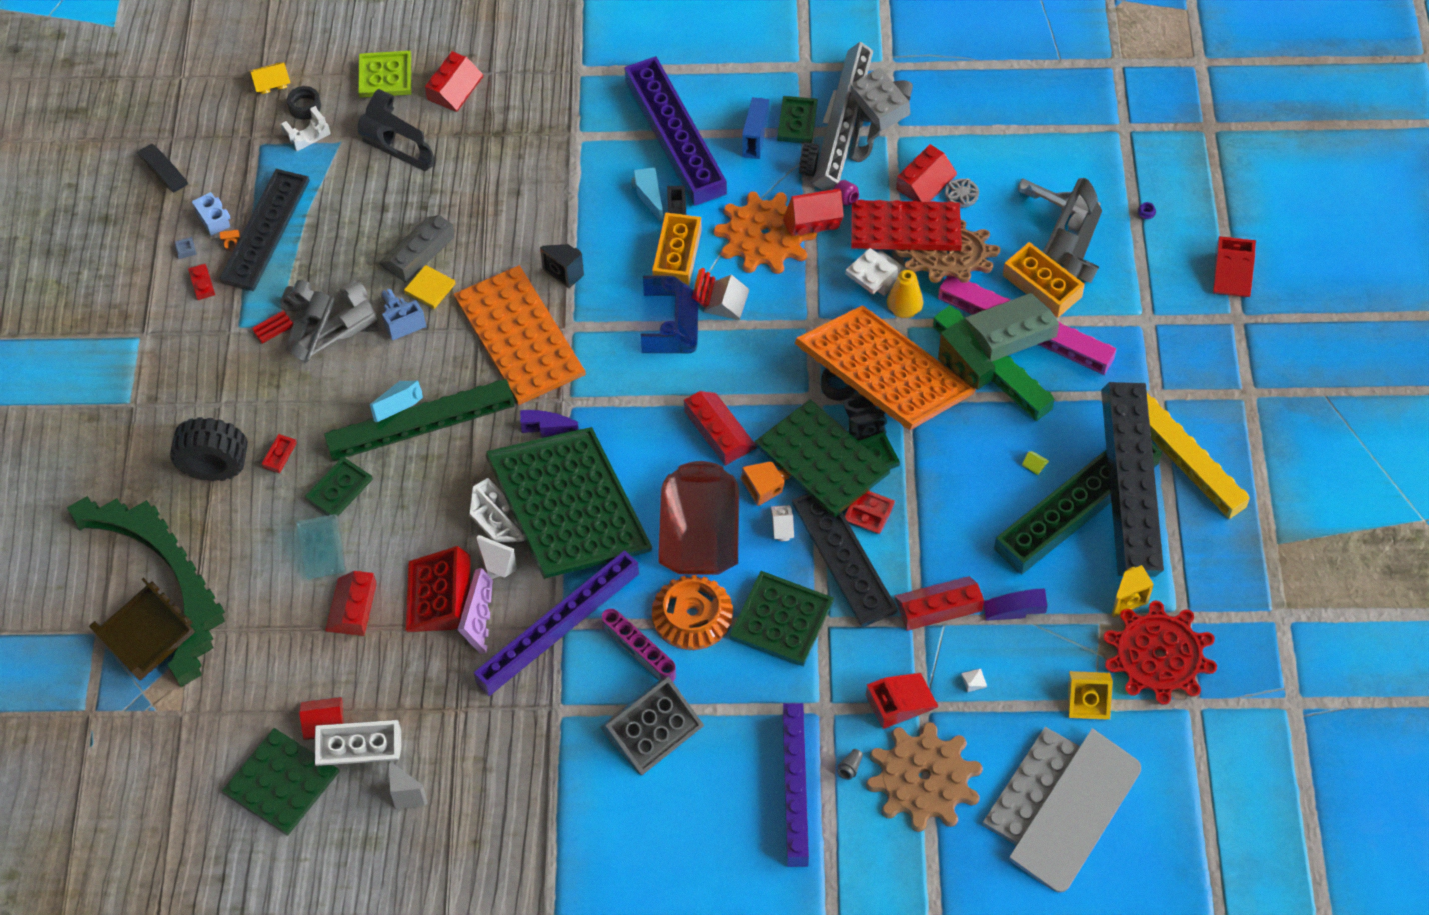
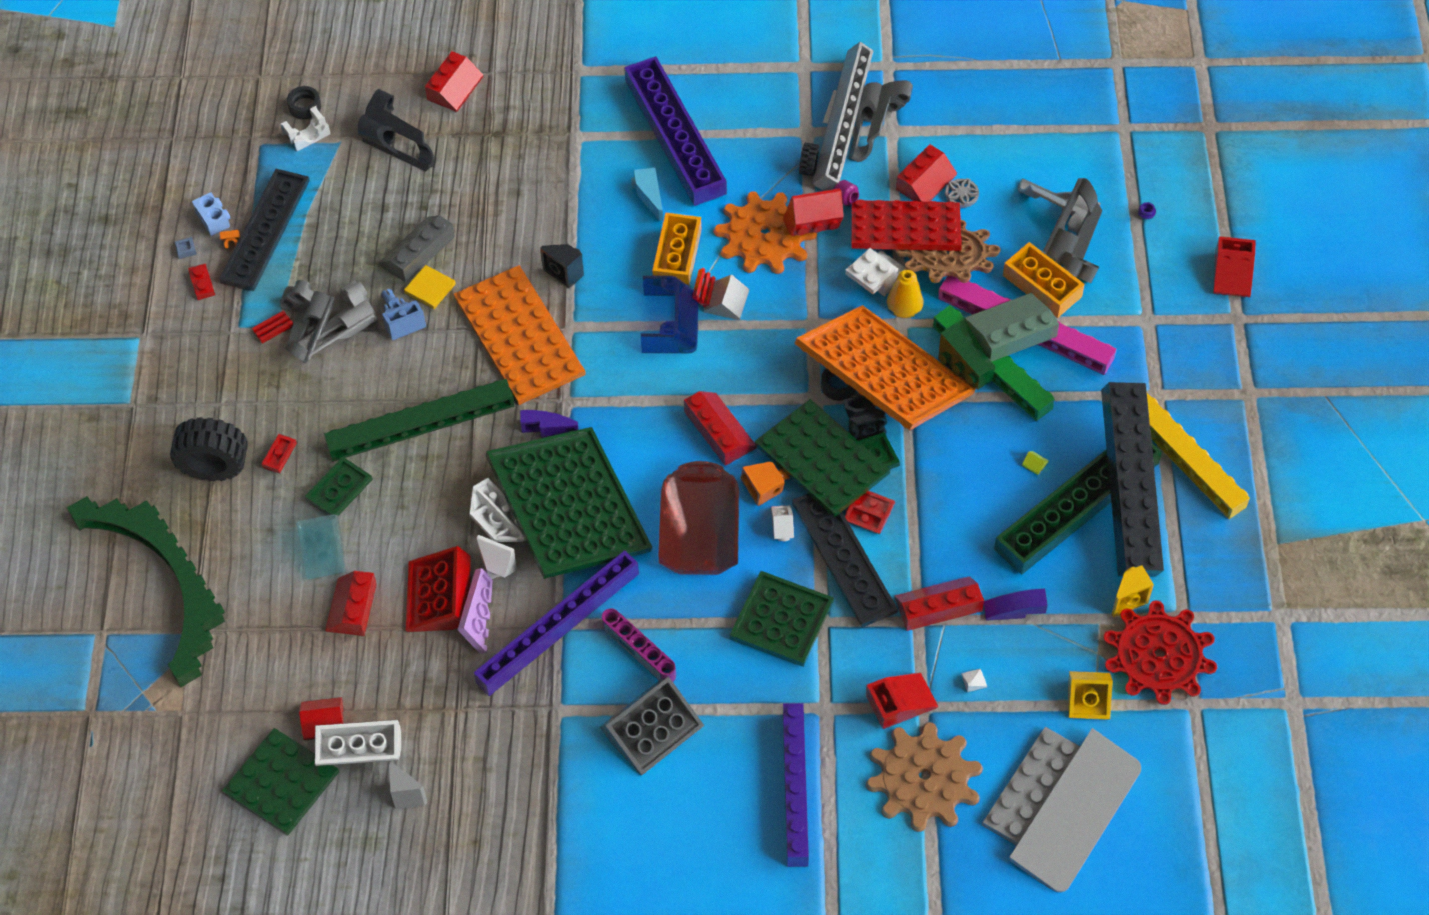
dark brown panel [89,577,195,681] -> none
black slope [137,143,188,193] -> none
yellow slope [249,62,290,94] -> none
lime plate [359,50,412,98] -> none
medium azure slope [370,380,423,422] -> none
orange gear [652,575,733,650] -> none
black slope [667,185,686,215] -> none
blue slope [742,97,769,159] -> none
dark green plate [777,96,818,143] -> none
dark grey cone [837,749,863,780] -> none
light grey brick [850,67,910,131] -> none

